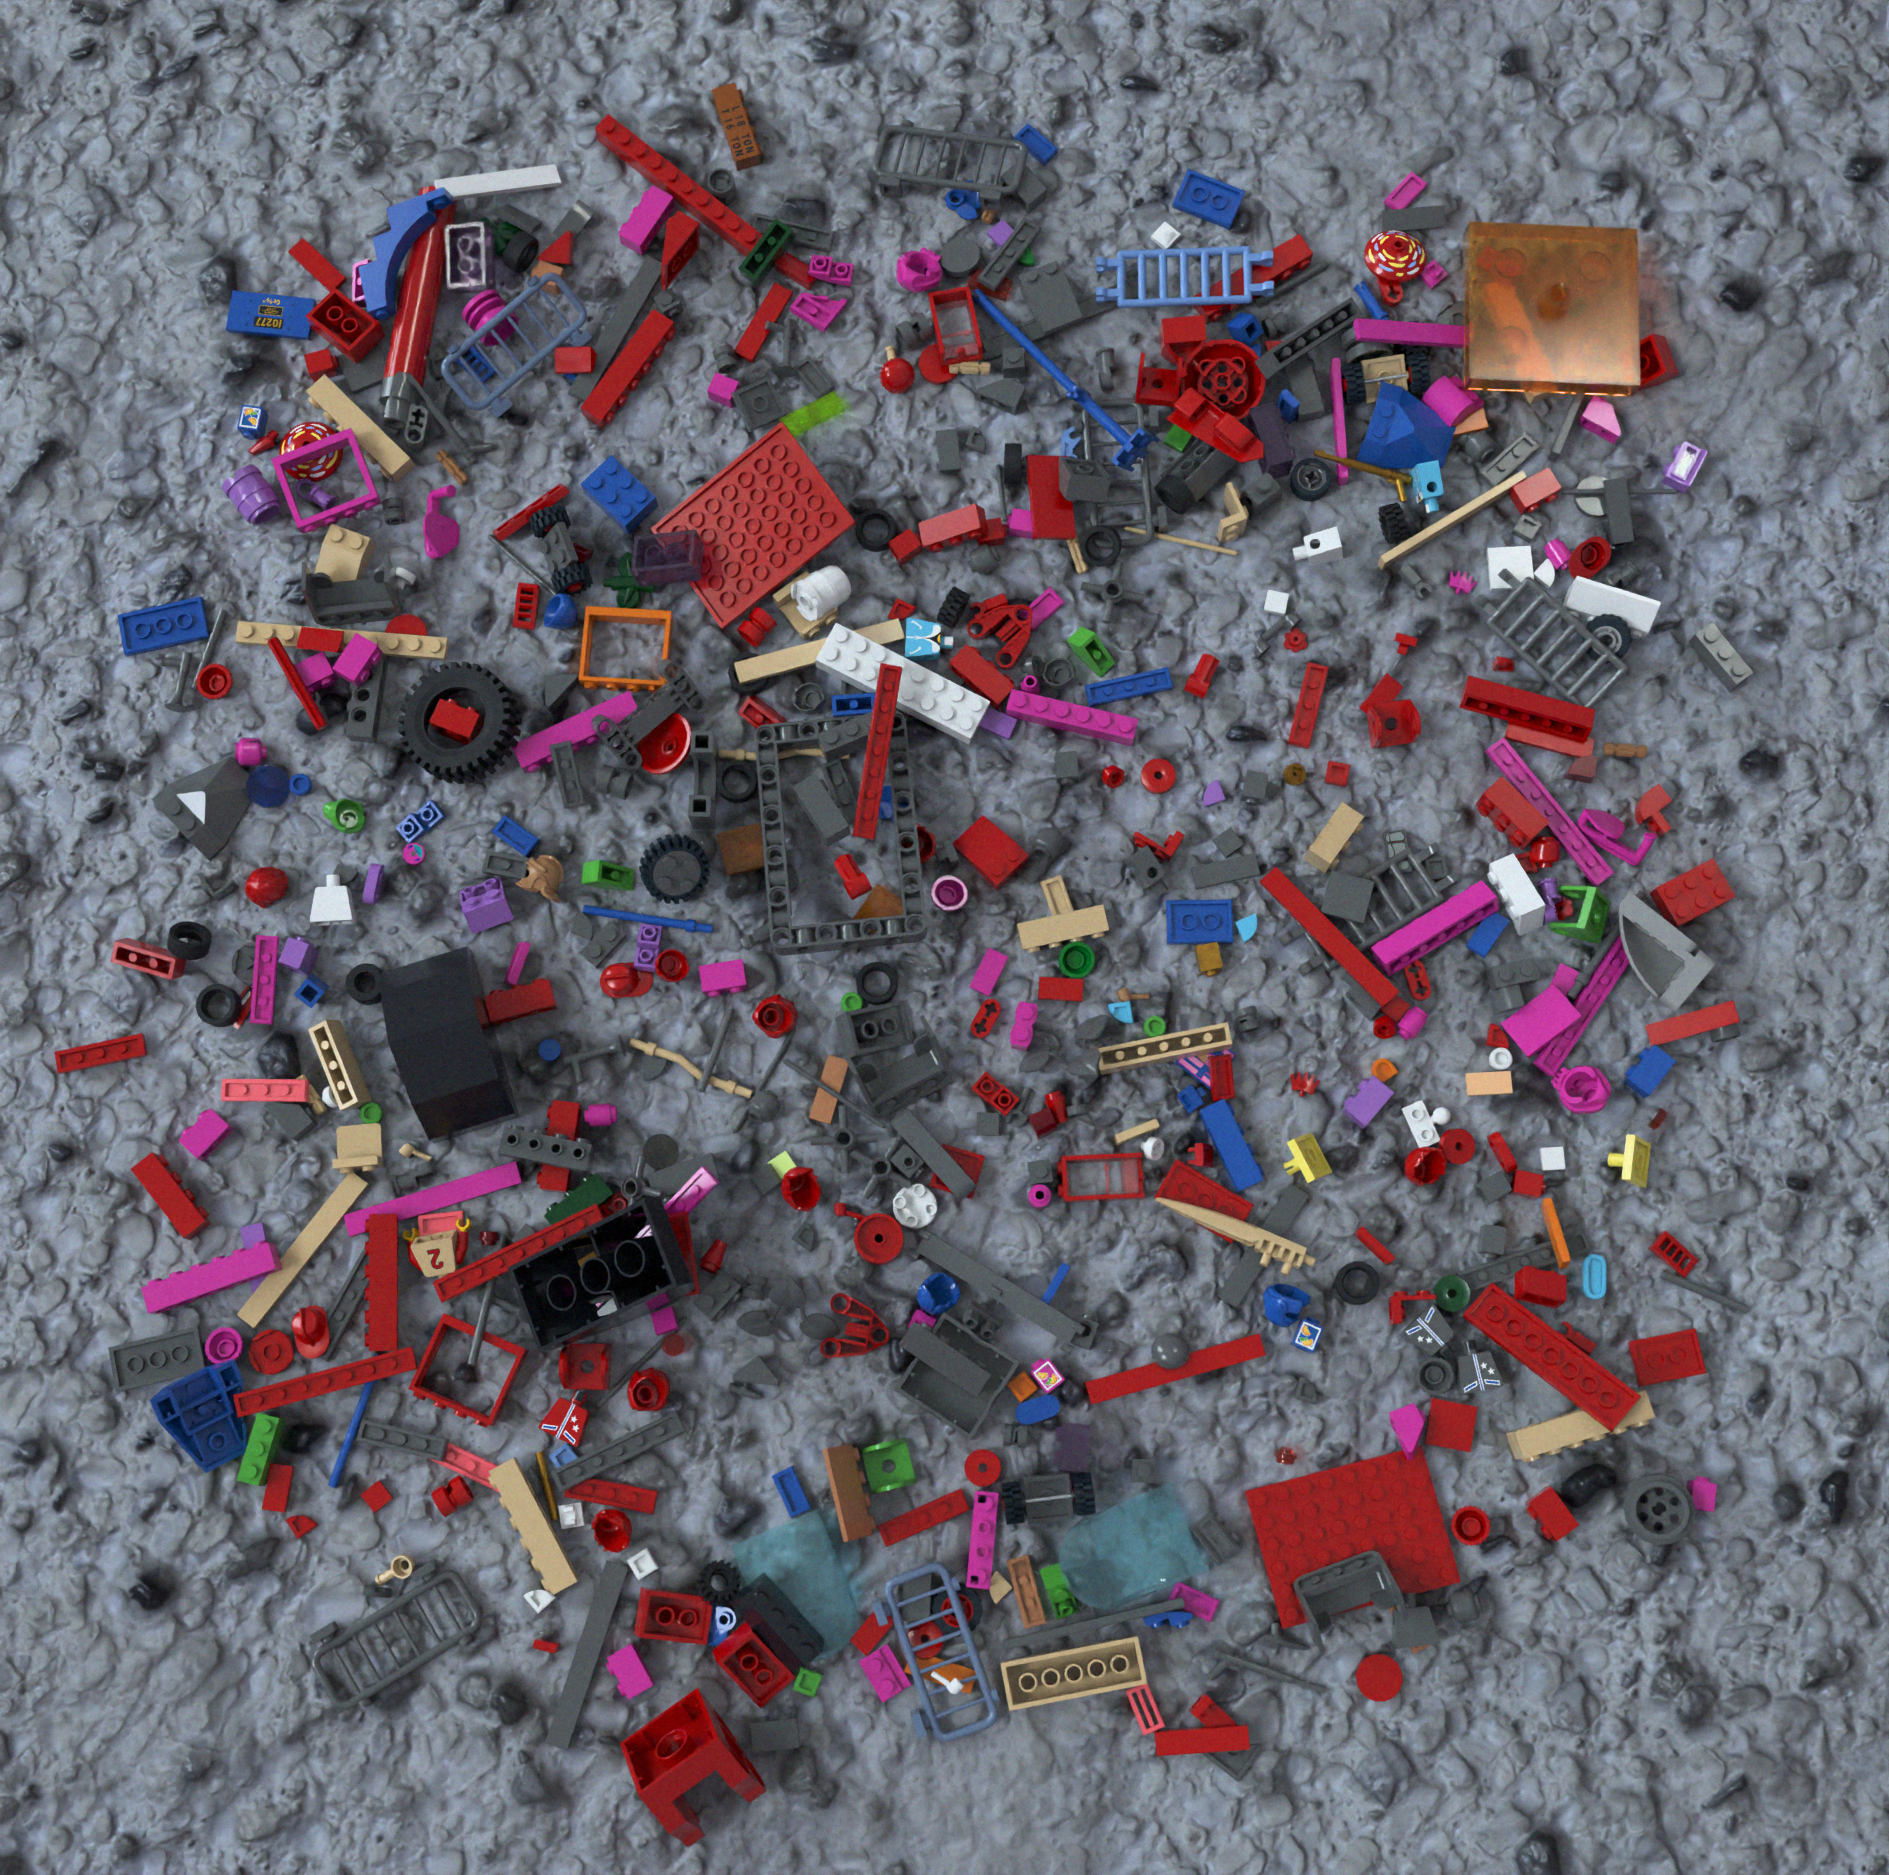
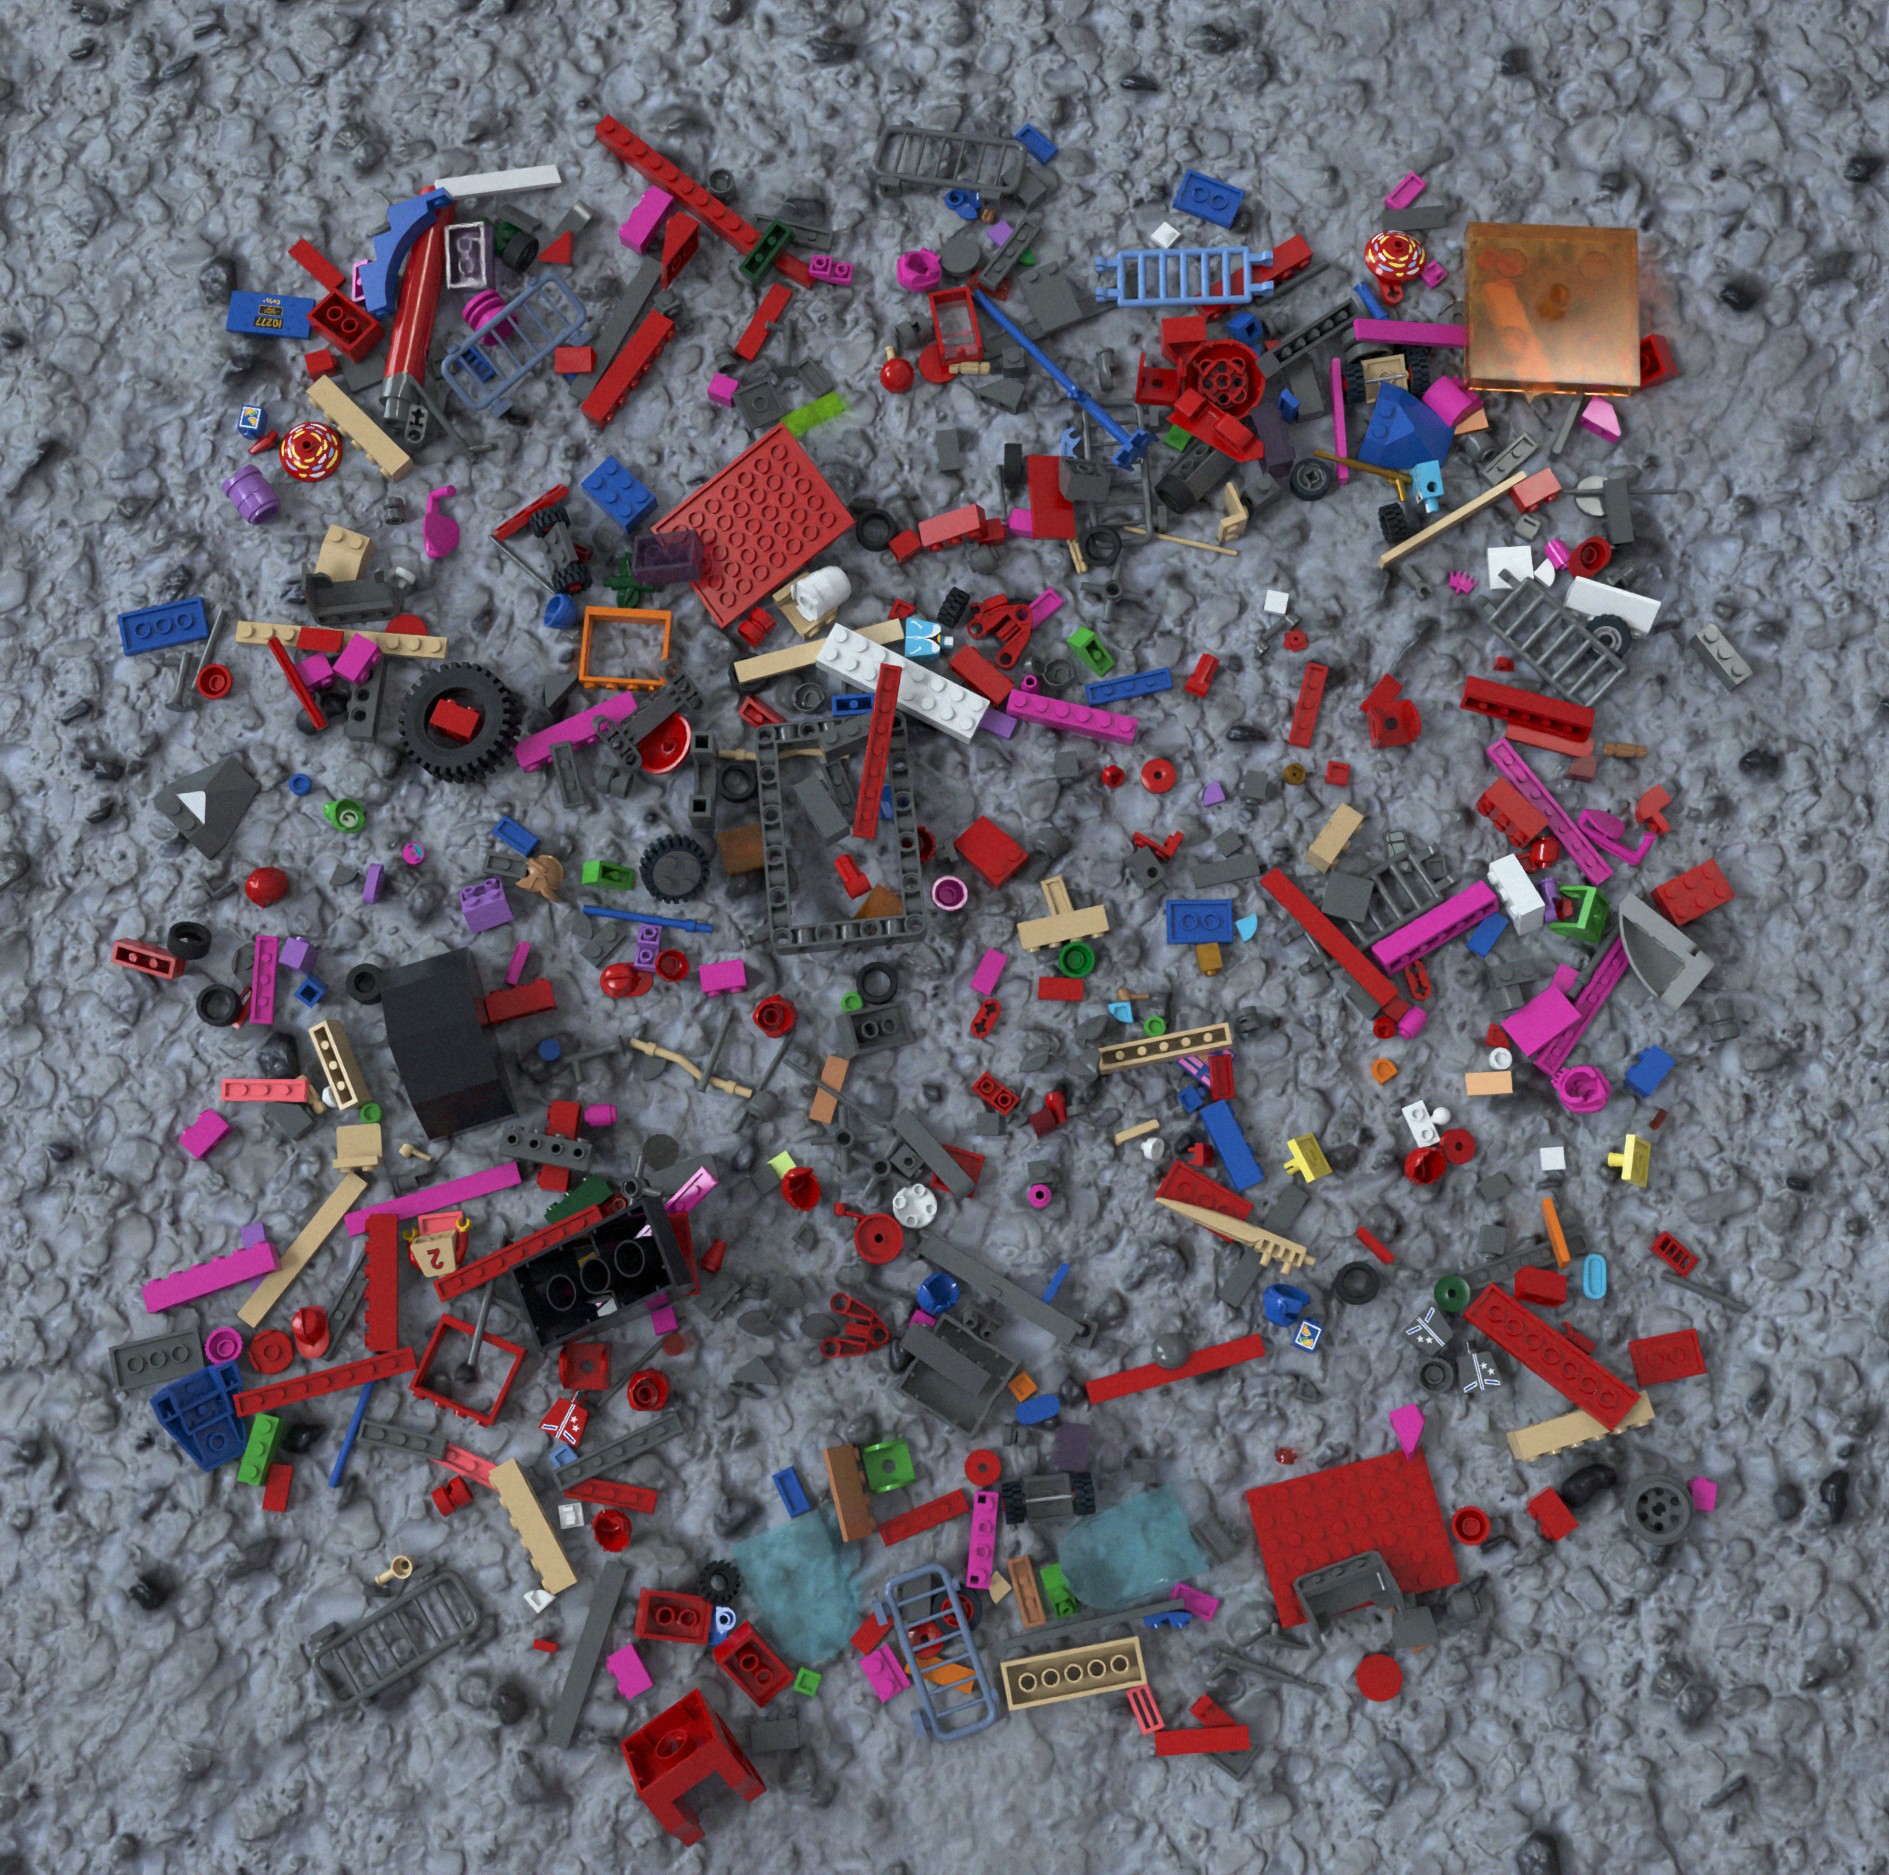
red plate [55,1033,148,1074] -> none
red brick [131,1152,211,1240] -> none
dark pink head [235,738,267,766] -> none
clear blue tile [246,765,290,808] -> none
dark pink window [271,428,382,534] -> none
red tile [286,1515,318,1539] -> none
medium lavender connector [295,478,337,511] -> none
white torso [310,875,357,926] -> none
red tile [361,1480,394,1513] -> none
blue slope [396,799,447,844] -> none
medium nougat axle [436,449,469,486] -> none
dark red plate [477,1231,499,1245] -> none
red slope [513,582,541,630] -> none
nougat brick [531,260,566,295] -> none
pearl gold bar [535,1451,560,1521] -> none
white tile [627,1548,659,1581] -> none
dark orange brick [711,82,763,171] -> none
black slope [729,1572,825,1670] -> none
dark pink wing [790,292,847,333] -> none
dark grey windscreen [844,1015,952,1118] -> none
white hand [931,1671,964,1694] -> none
dark grey tile [965,426,986,455] -> none
dark pink brick [1010,1001,1038,1051] -> none
brick [1030,1358,1065,1395] -> none
clear door [1057,1152,1145,1203] -> none
red piece [1290,1072,1320,1097] -> none
white torso [1292,527,1343,565] -> none
medium lavender brick [1342,1075,1394,1129] -> none
red bracket [1388,1290,1437,1325] -> none
red tile [1393,632,1418,655] -> none
red tile [1424,1398,1477,1453] -> none
red beam [1487,1131,1518,1174] -> none
red brick [1509,1170,1546,1200] -> none
red tile [1645,1000,1740,1046] -> none
medium lavender window [1661,441,1708,494] -> none

